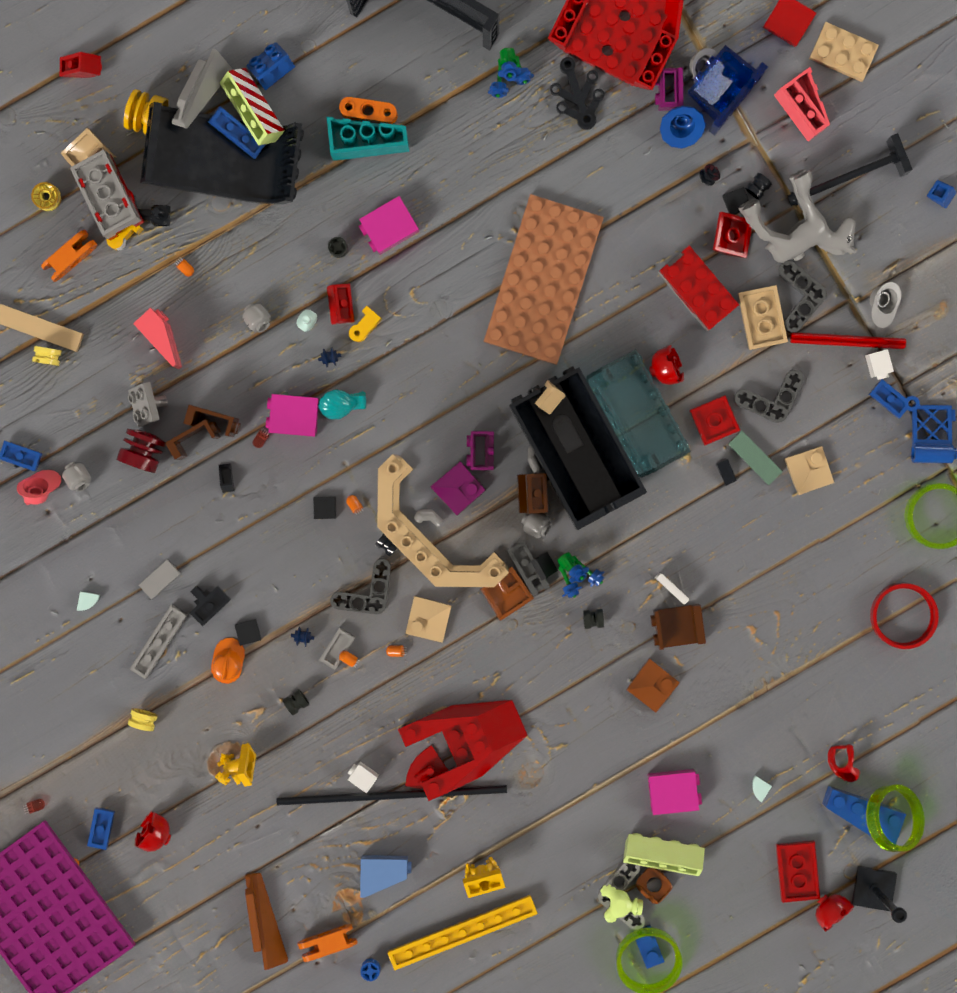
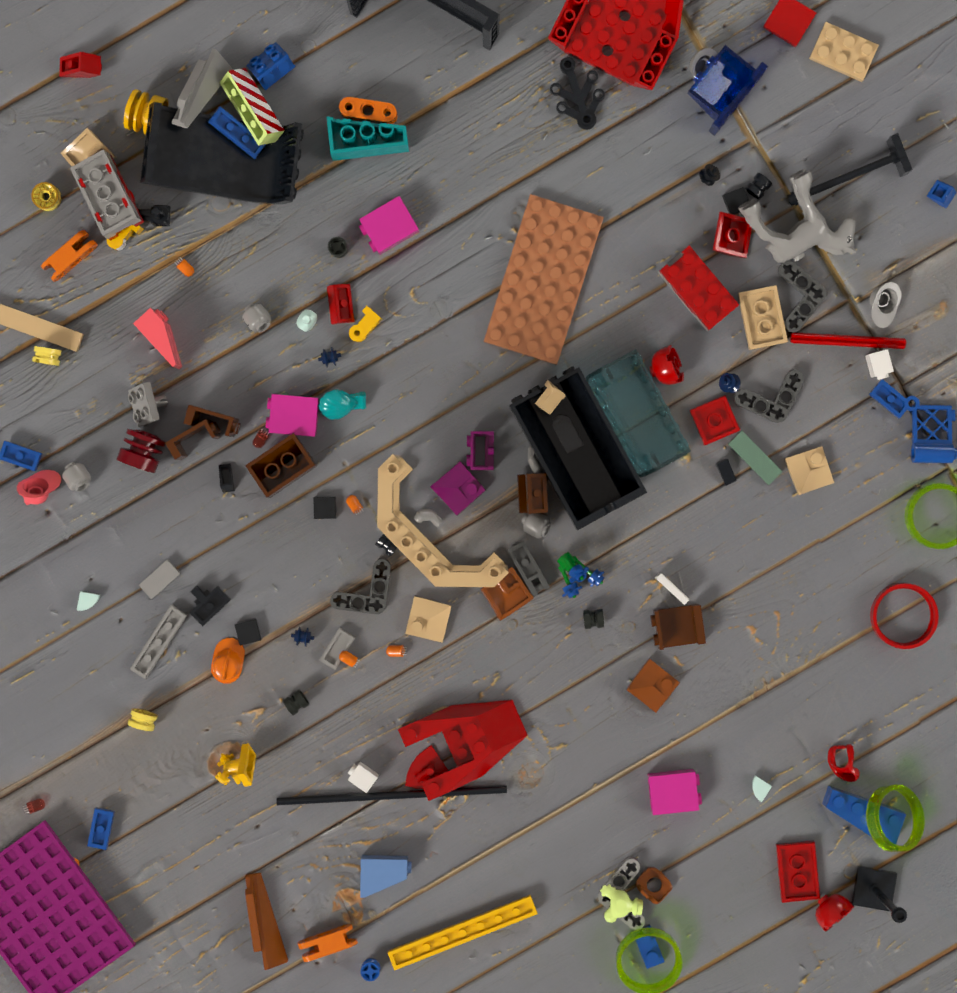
red cylinder [135,812,171,852] -> none
yellow piece [463,857,506,898] -> none
blue plant [488,48,534,98] -> none
black piece [531,552,558,581] -> none
yellowish green brick [623,833,705,876] -> none
magenta window [655,67,684,111] -> none
blue hat [660,106,706,149] -> none
coral wedge [774,67,830,142] -> none
none -> reddish brown slope [245,433,317,498]
none -> dark blue wheel [719,373,741,393]

